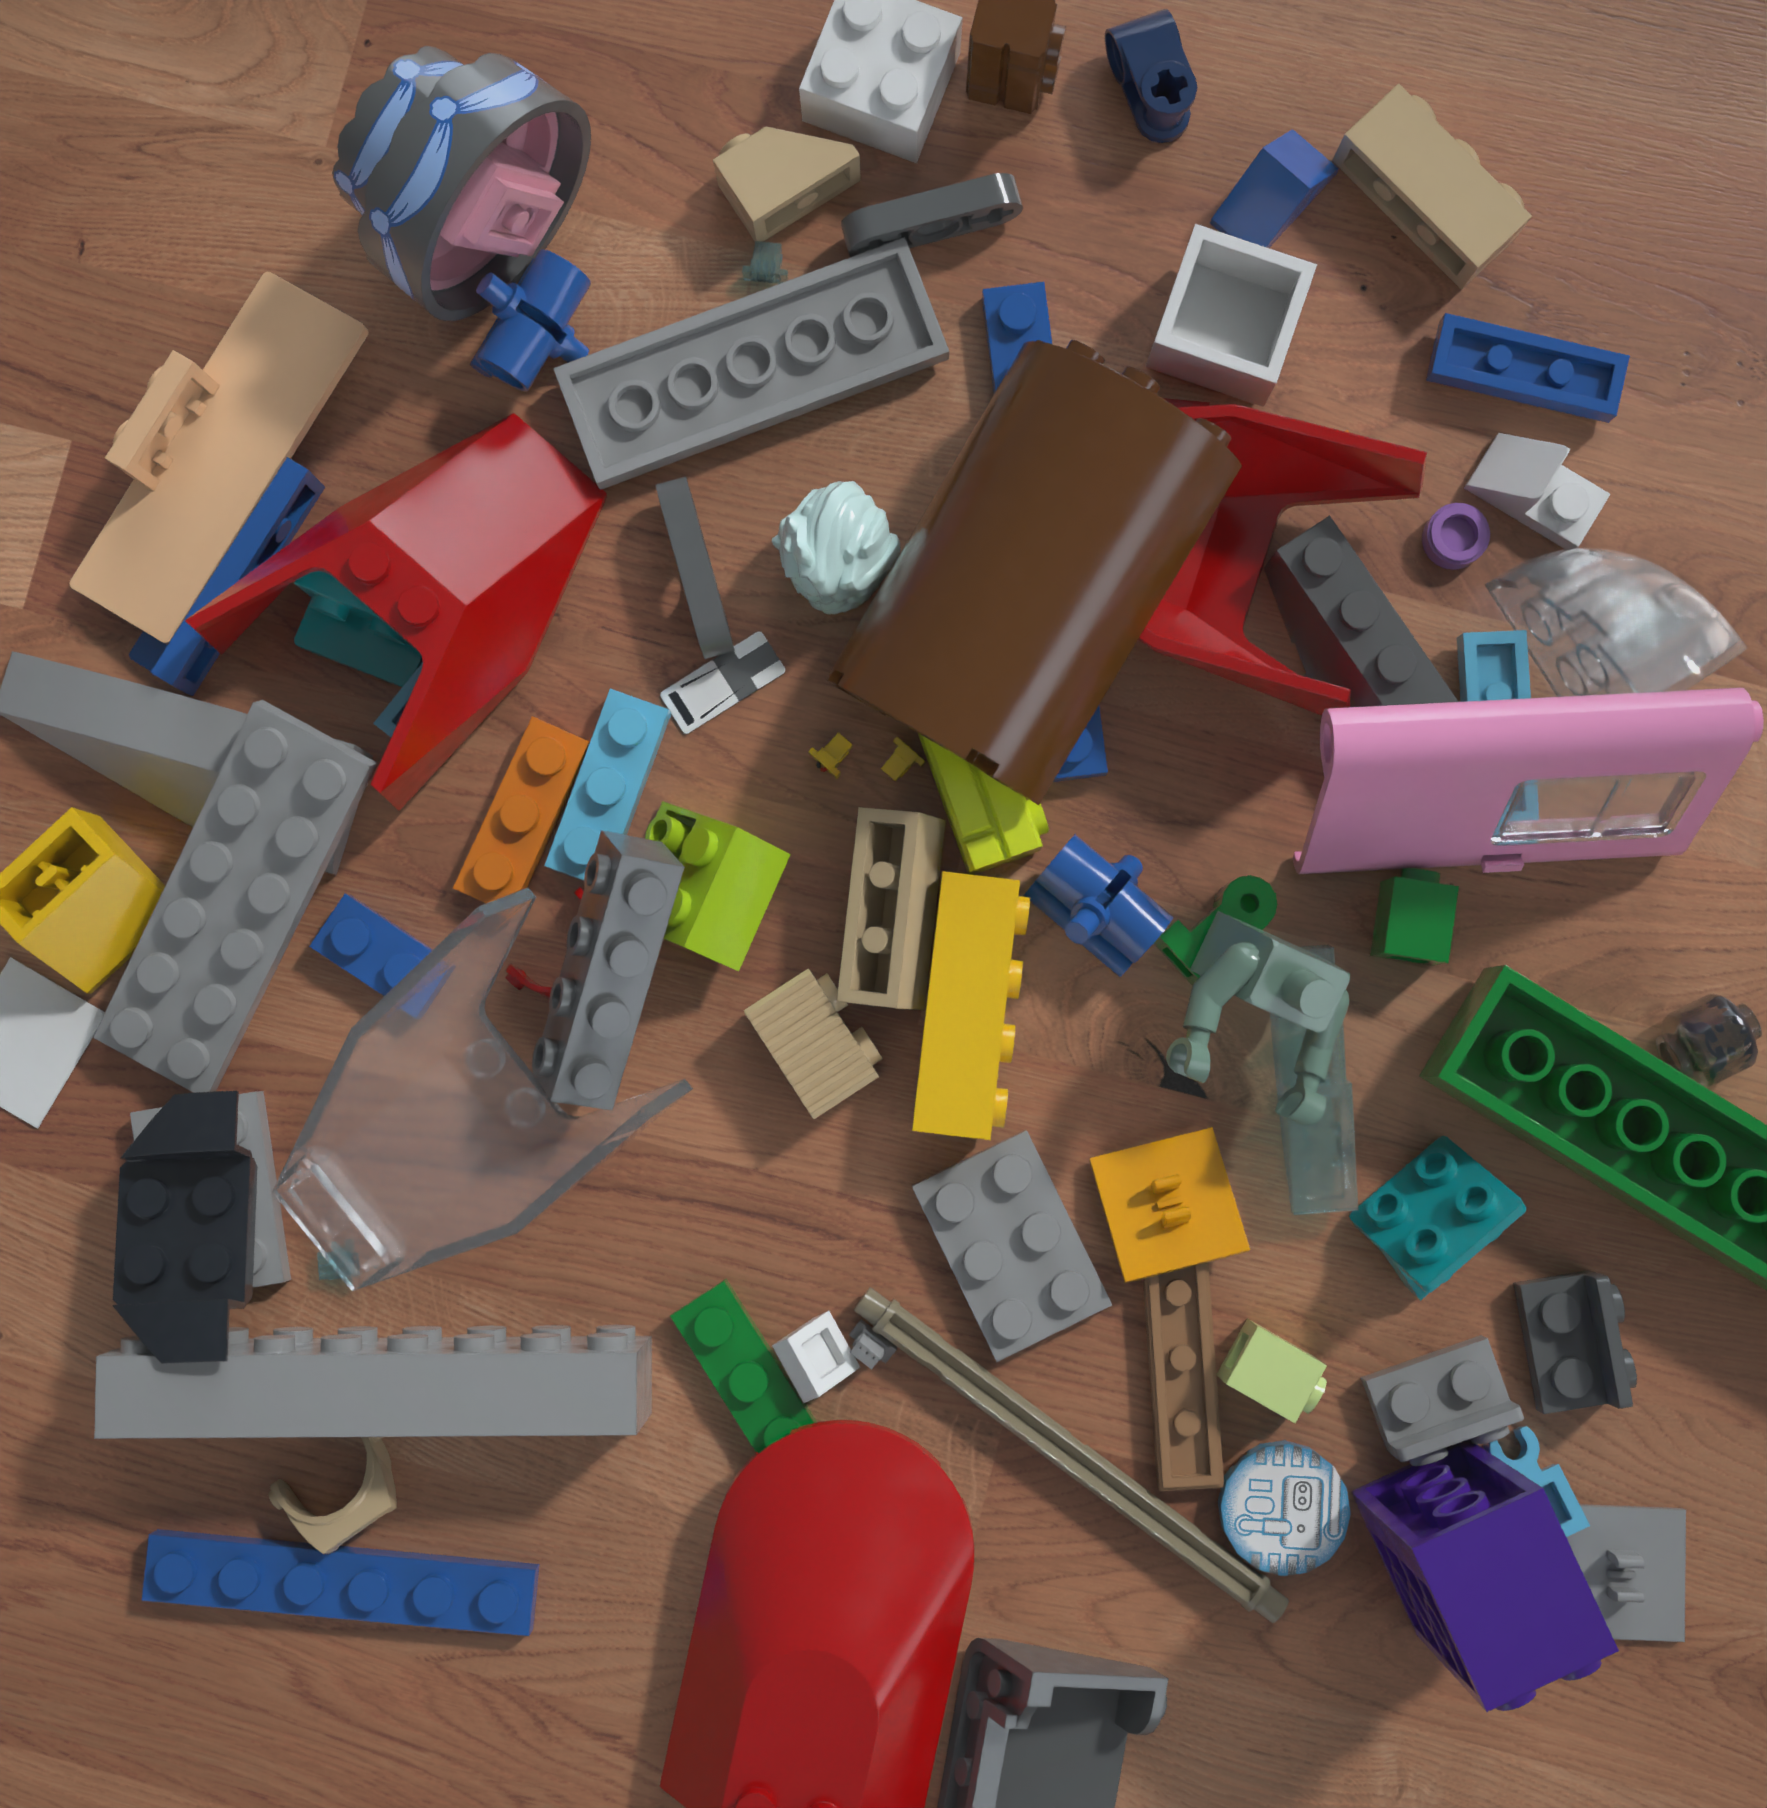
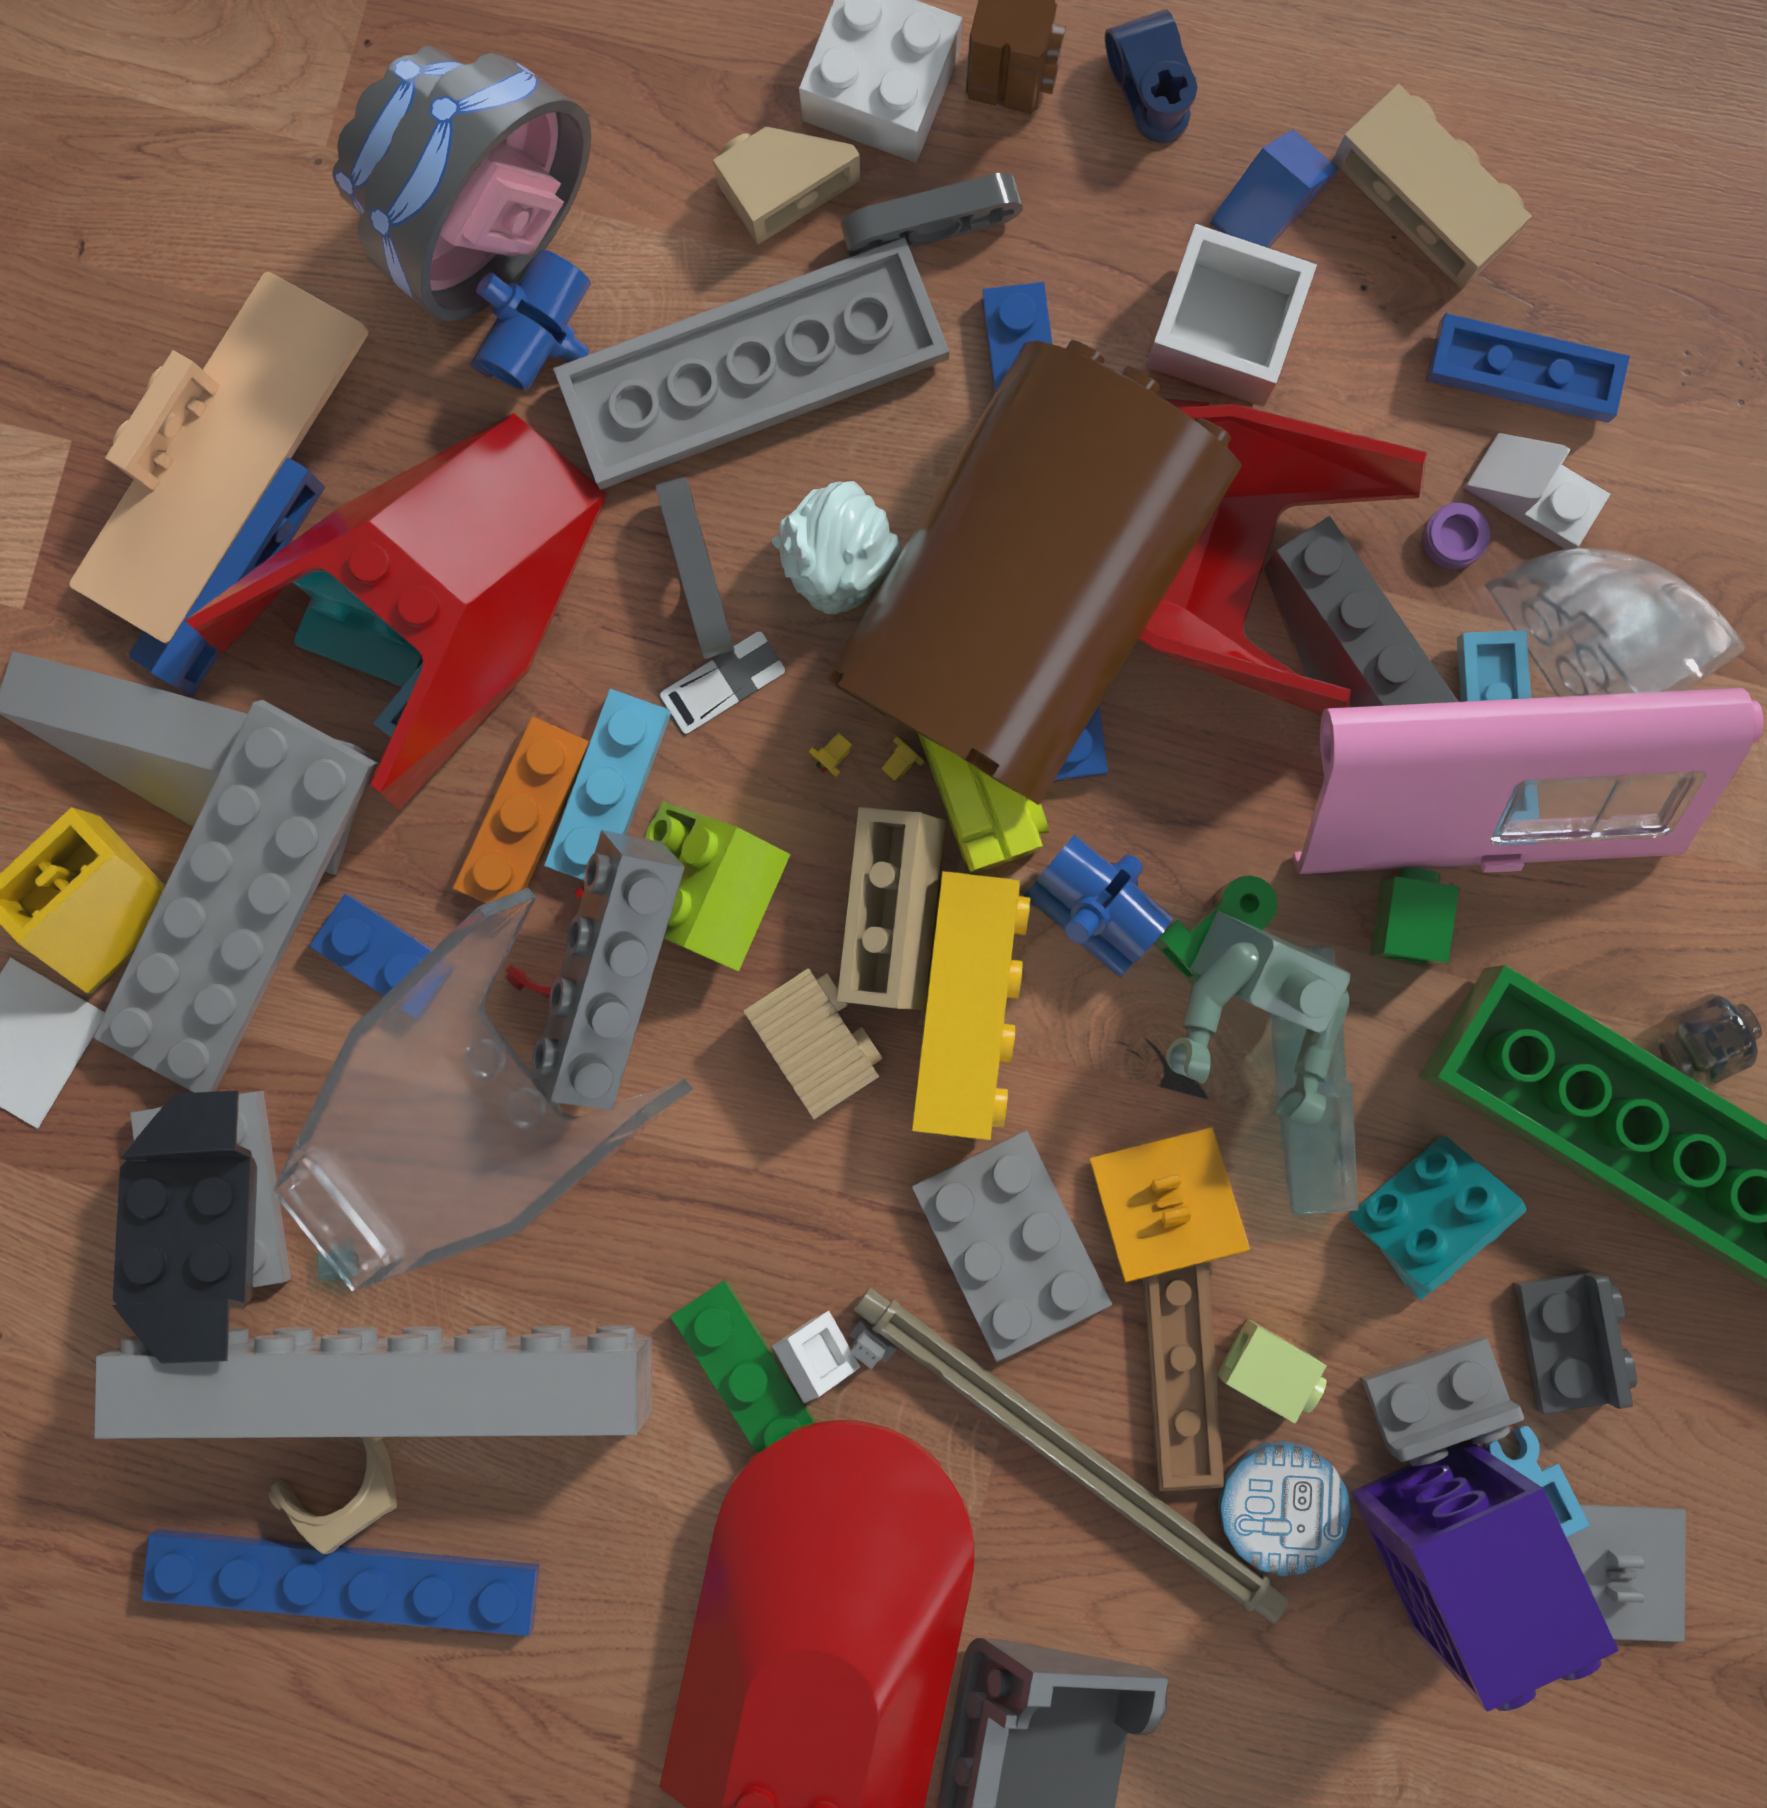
clear light blue piece [742,241,788,284] -> none

